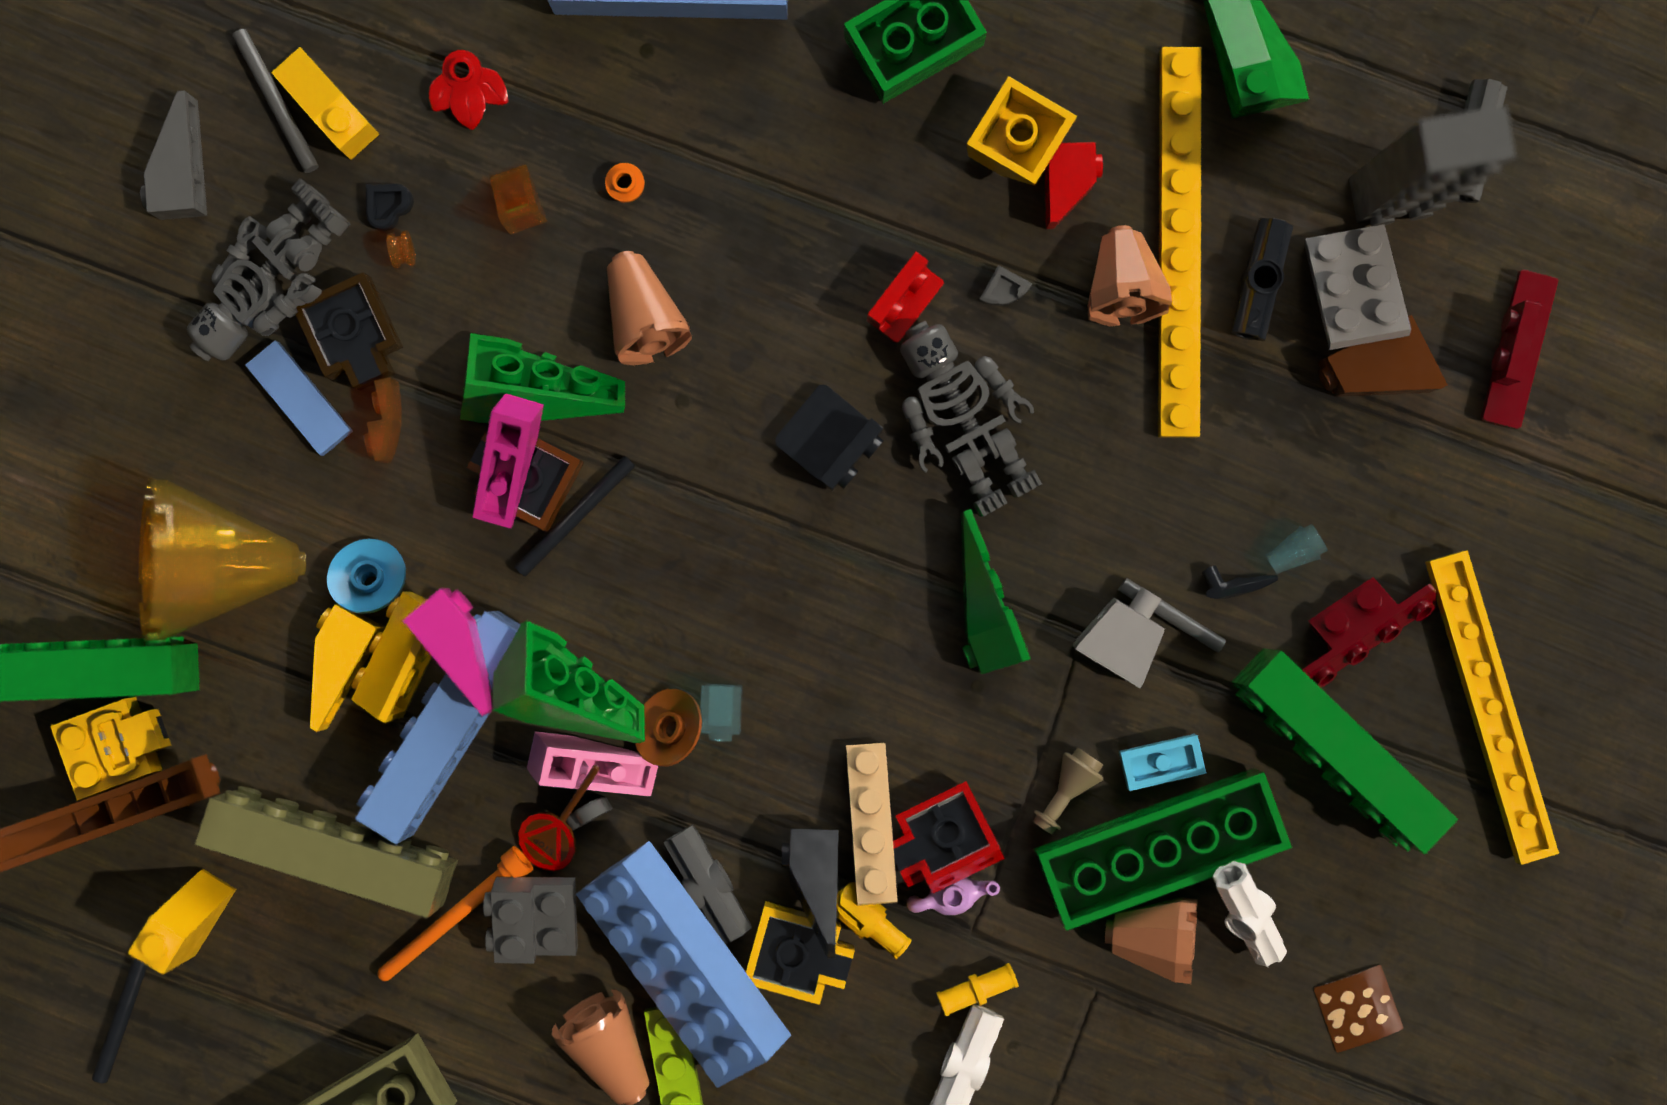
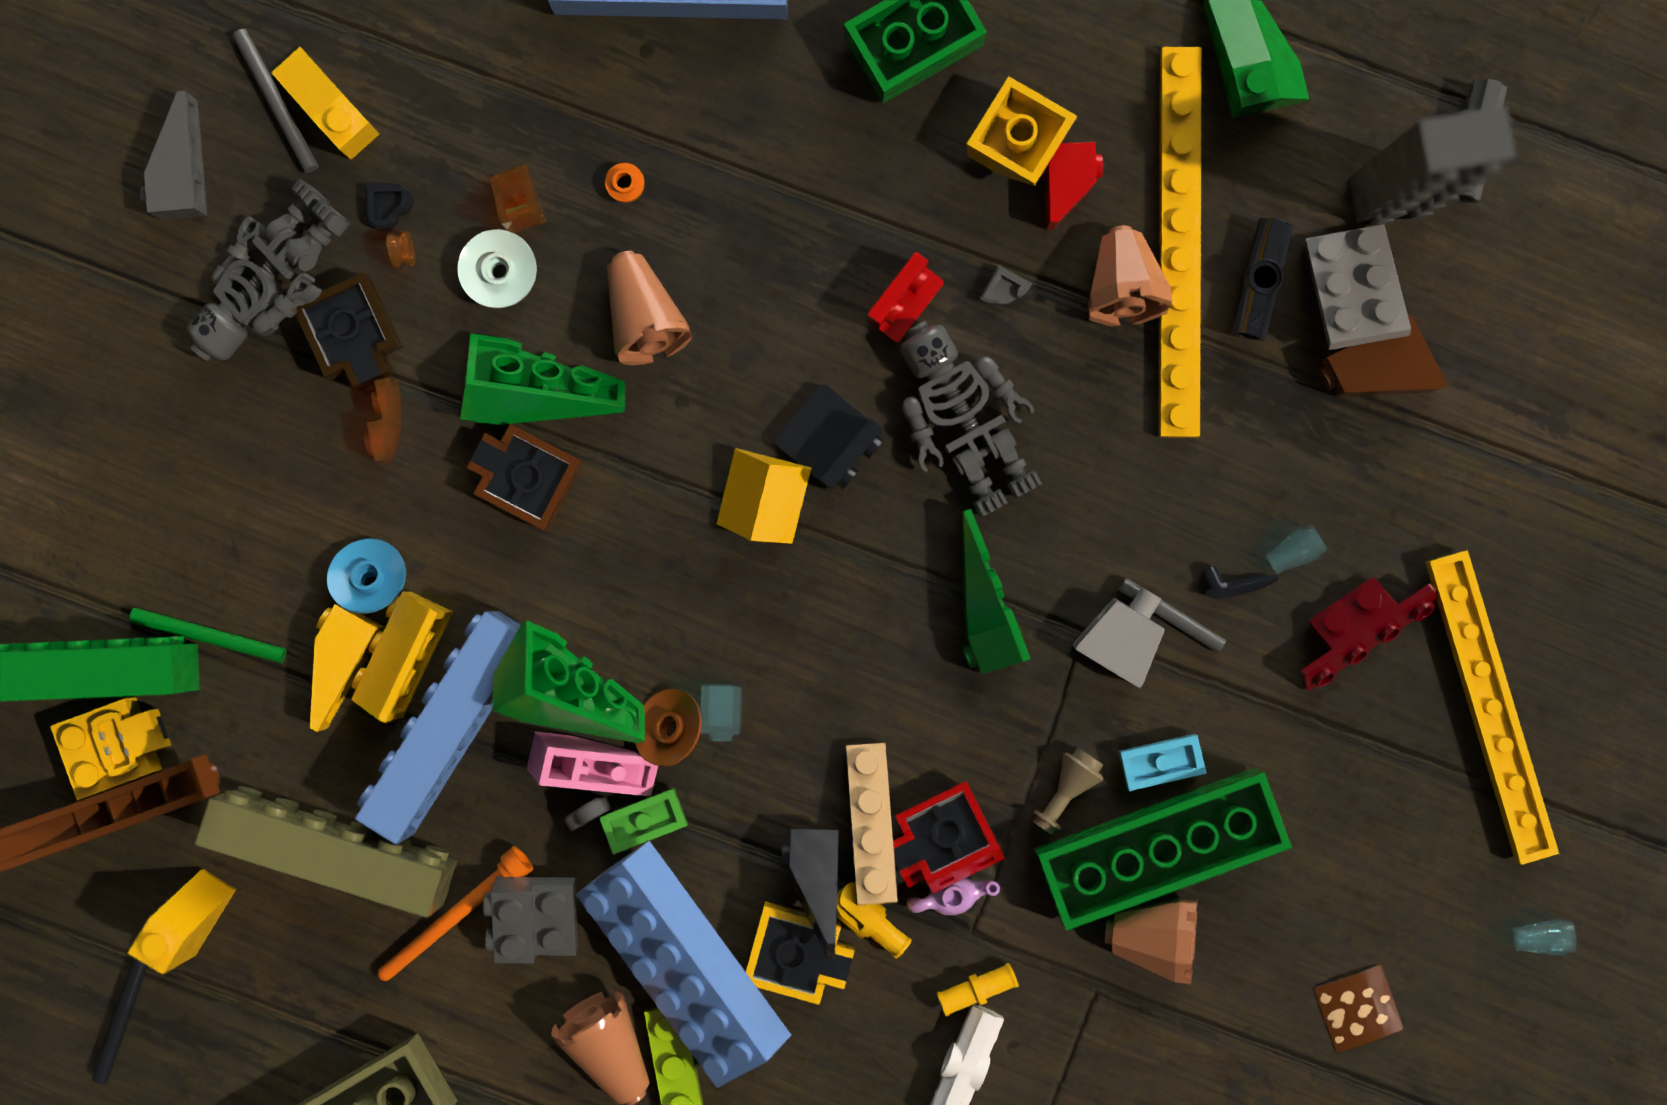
clear yellow cone [138,479,306,641] -> none
medium blue tile [245,340,353,456] -> none
dark pink slope [403,589,493,716] -> none
red plate [429,50,508,130] -> none
dark pink slope [472,393,544,529] -> none
black bar [514,455,635,577] -> none
piece [518,765,600,871] -> none
dark grey piece [663,824,752,944] -> none
white piece [1213,861,1287,967] -> none
green brick [1231,648,1458,855] -> none
dark red bracket [1481,270,1558,429] -> none
none -> green bar [129,607,286,663]
none -> light aqua dish [458,229,537,308]
none -> bright green plate [599,788,688,854]
none -> yellow slope [717,448,811,544]
none -> clear light blue cone [1513,917,1577,957]

